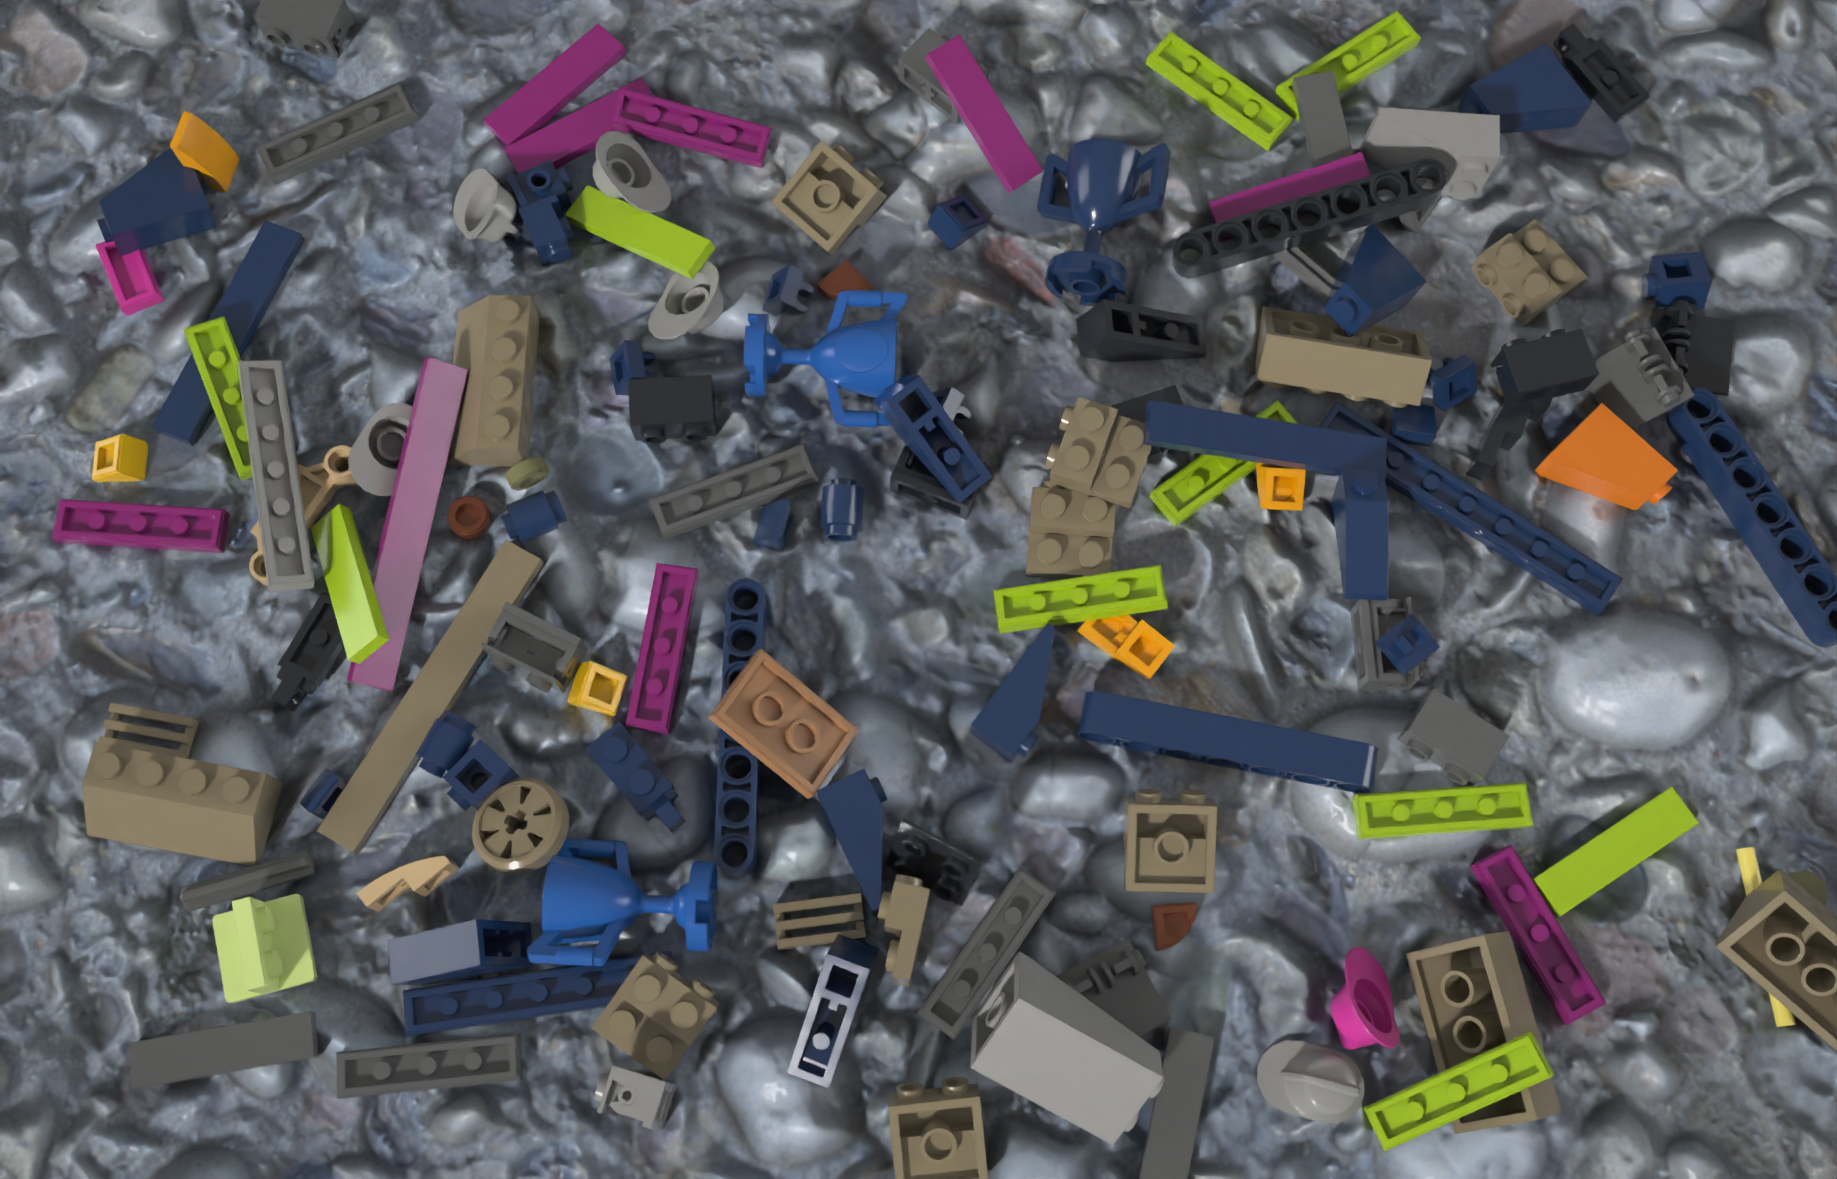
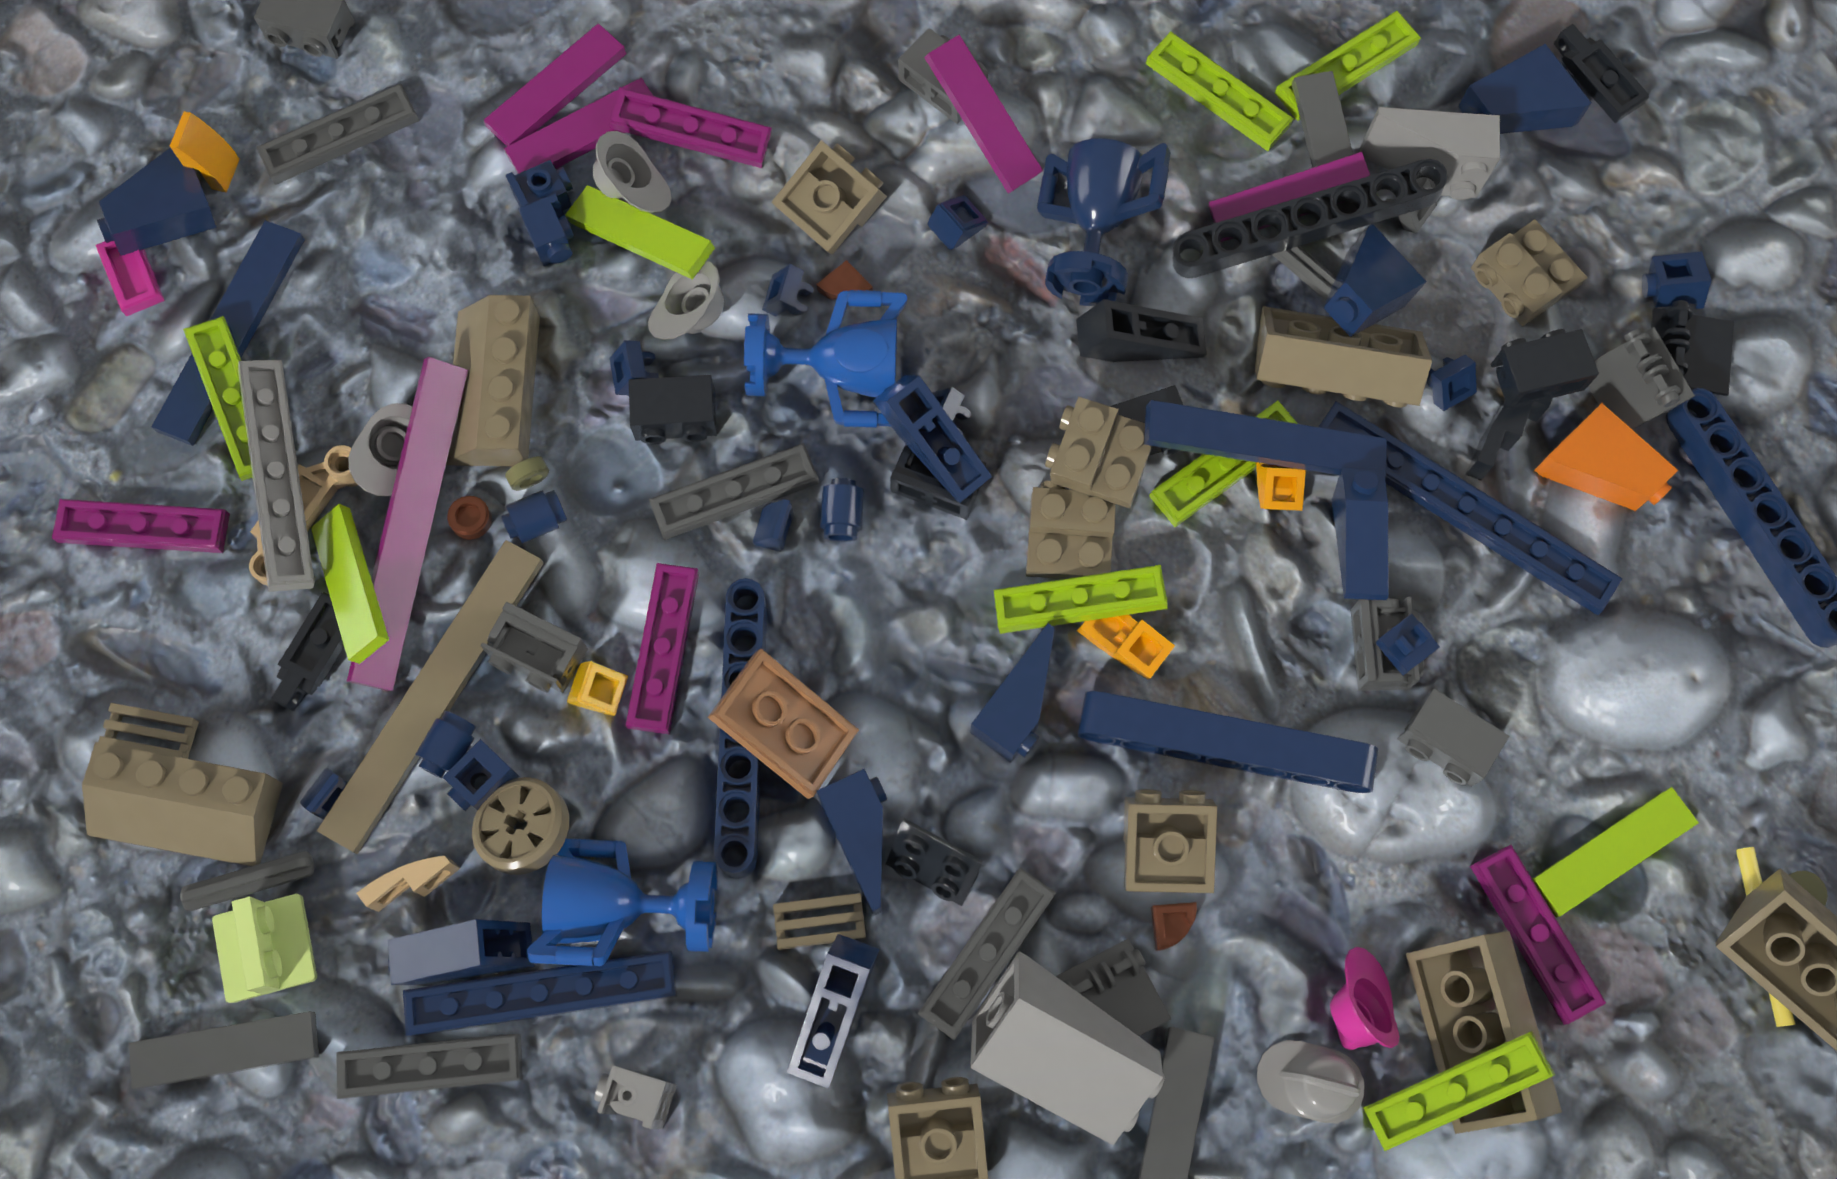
yellow slope [92,434,148,482] -> none
light grey piece [453,168,519,242] -> none
dark blue hinge [585,721,685,832] -> none
dark tan plate [592,951,719,1080] -> none
dark tan plate [878,875,930,987] -> none
lime tile [1352,782,1533,840] -> none
dark blue slope [1390,404,1437,447] -> none

